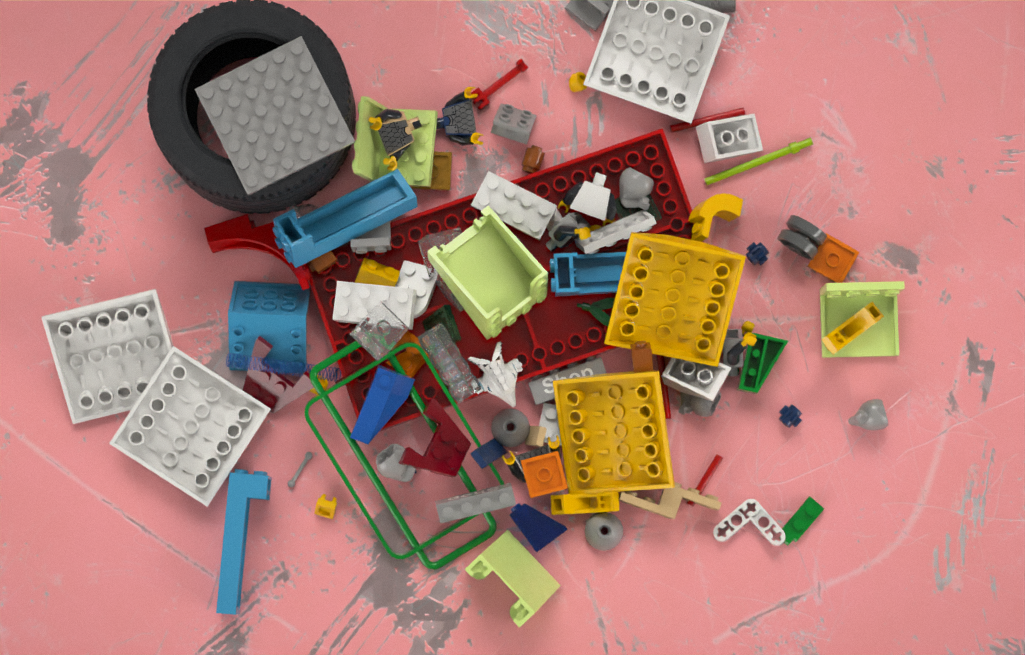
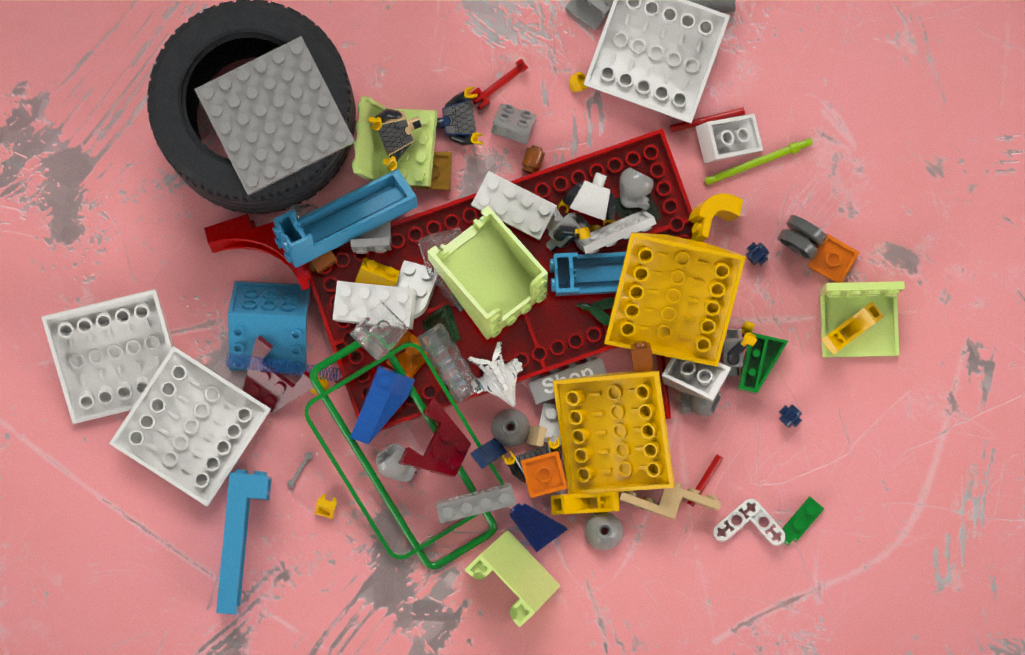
light grey piece [848,399,888,430] -> none

